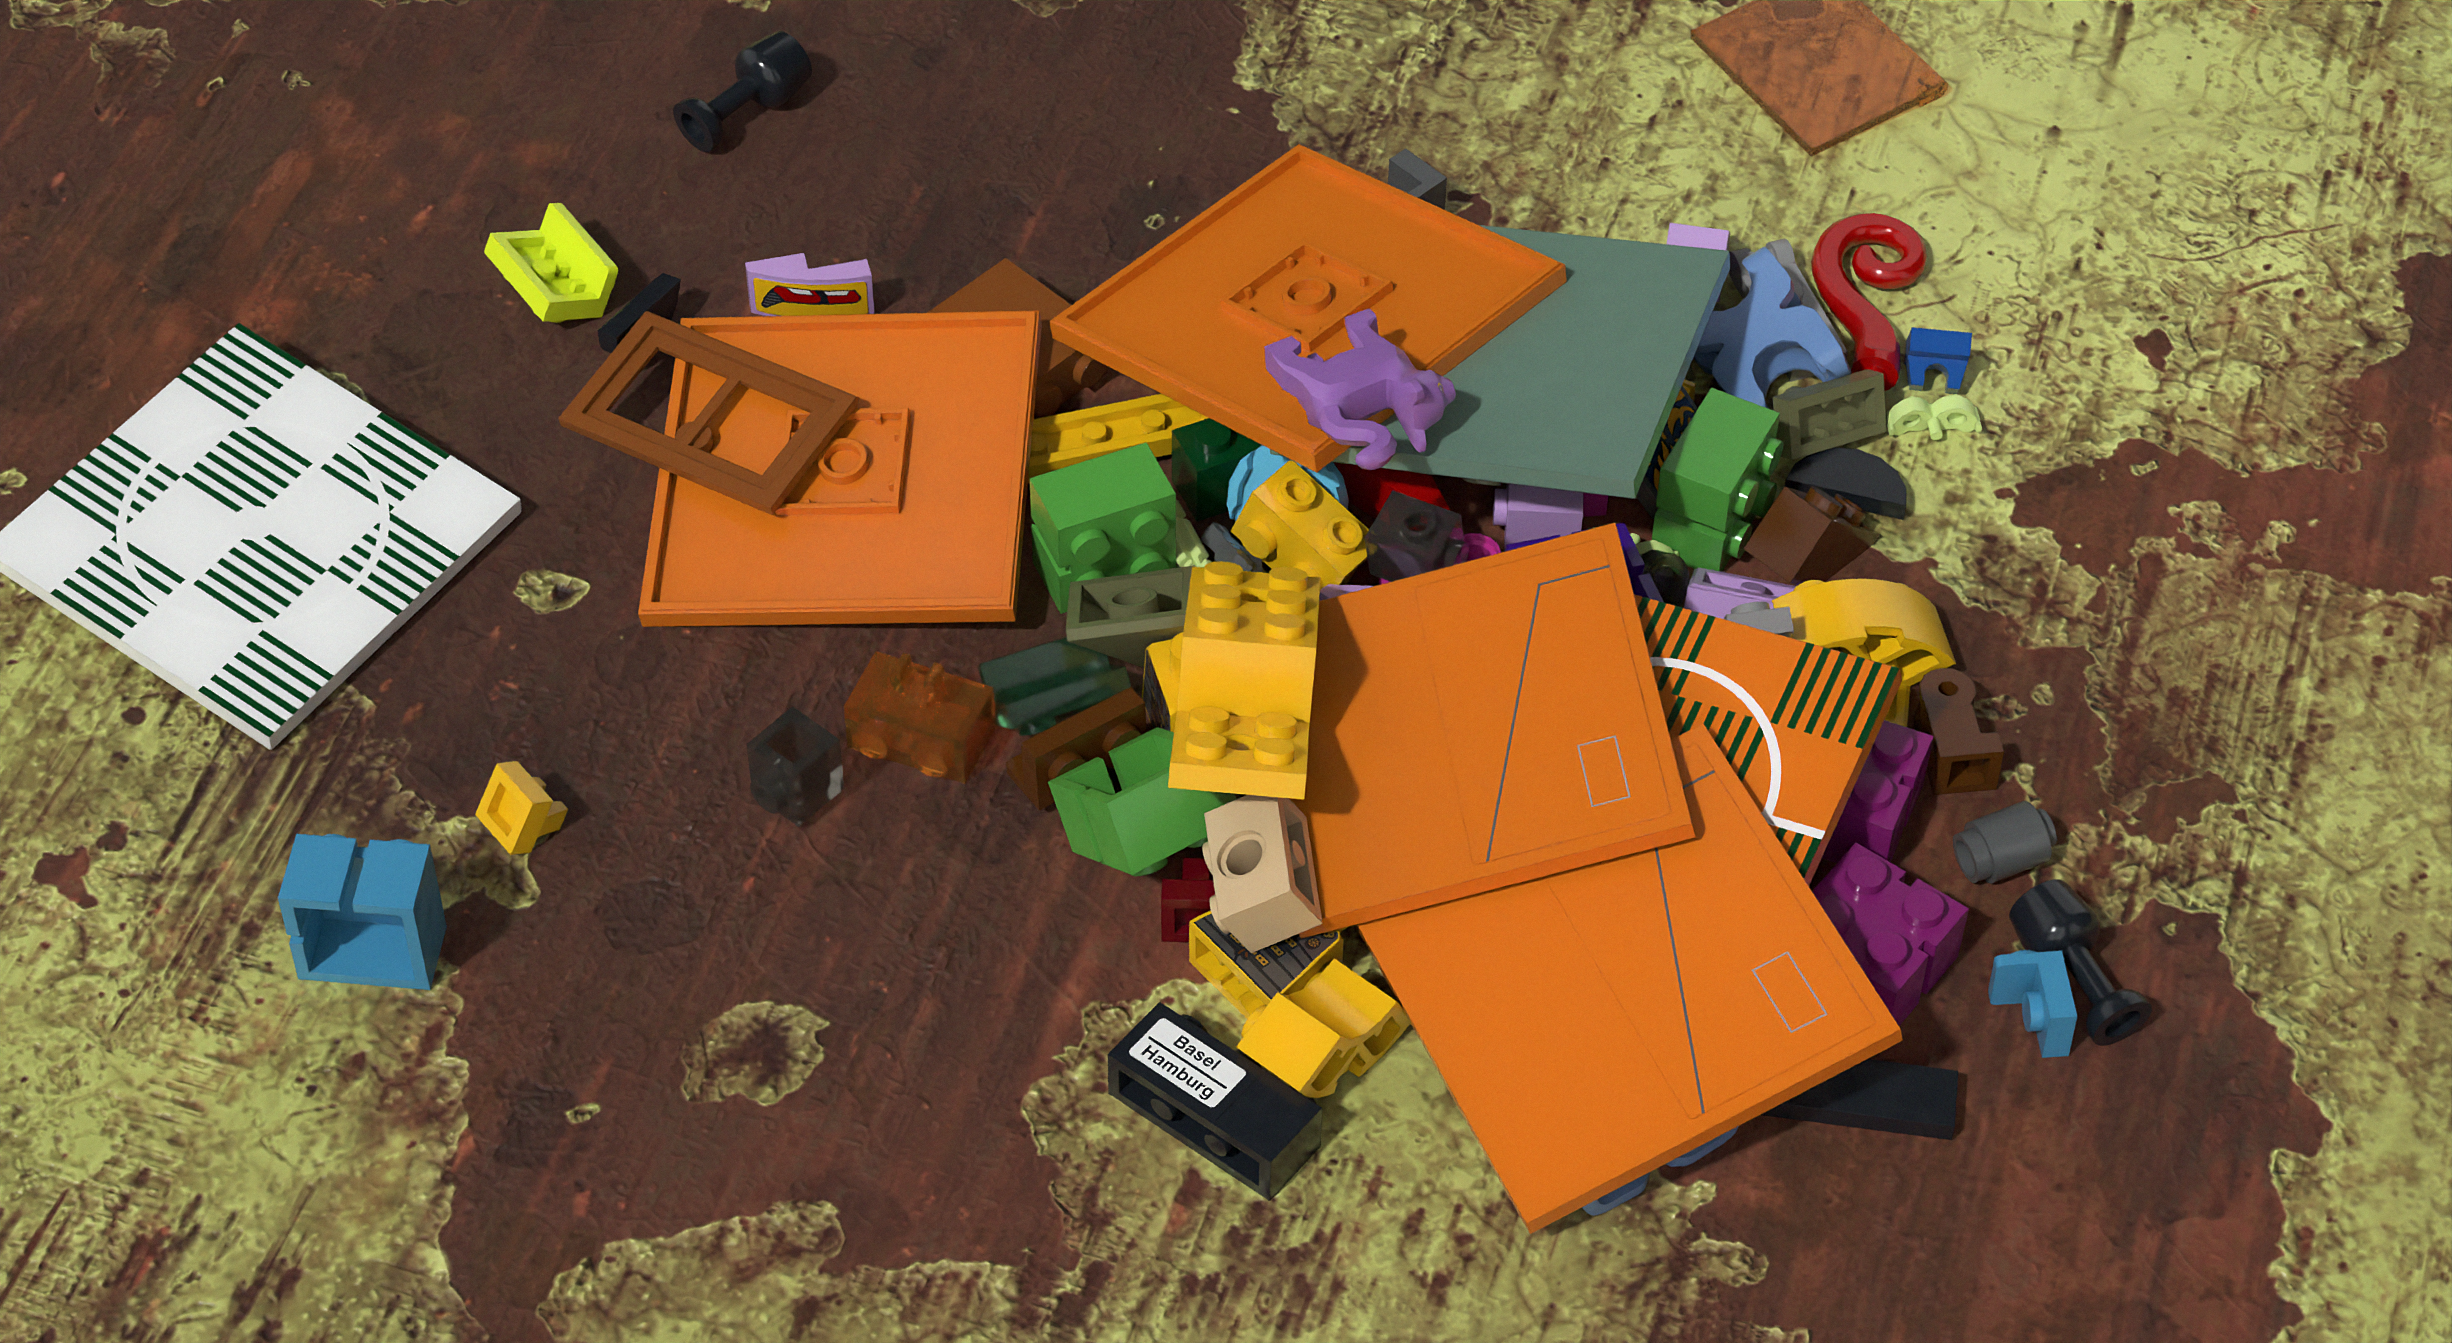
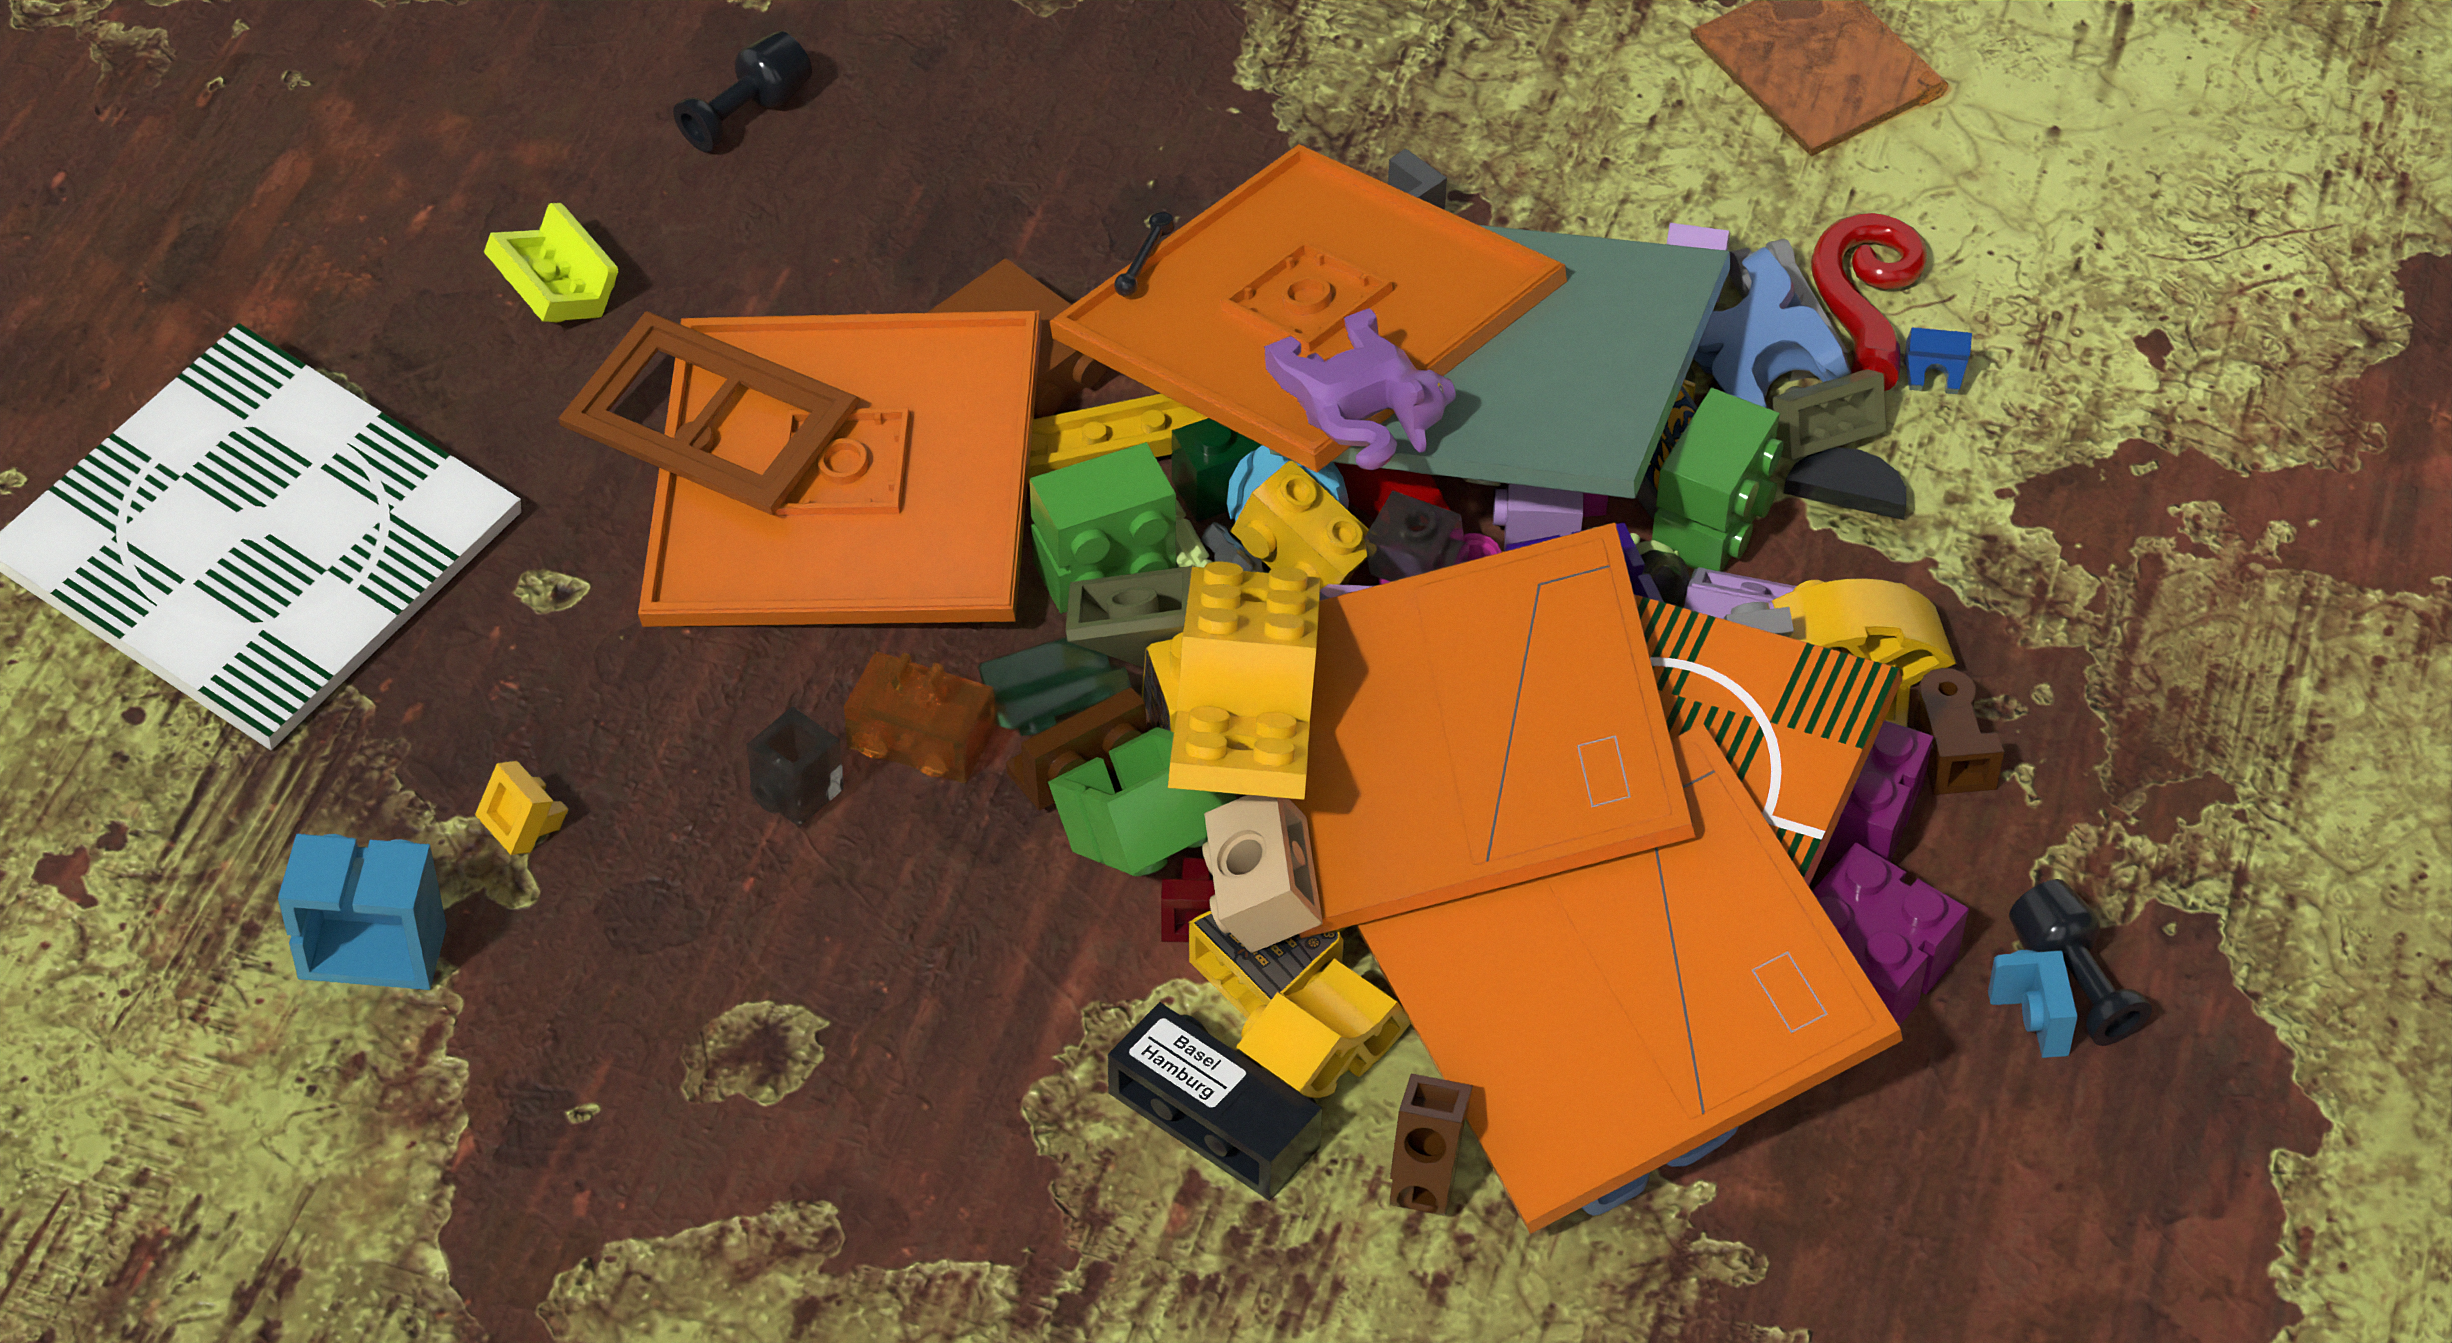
black tile [598,273,681,353] -> none
slope [745,253,874,316] -> none
reddish brown slope [1744,486,1880,585] -> none
black tile [1761,1059,1958,1140] -> none
yellowish green piece [1886,394,1982,440] -> none
dark grey brick [1953,801,2057,884] -> none
none -> black hinge [1114,212,1174,297]
none -> reddish brown leg [1390,1073,1473,1216]

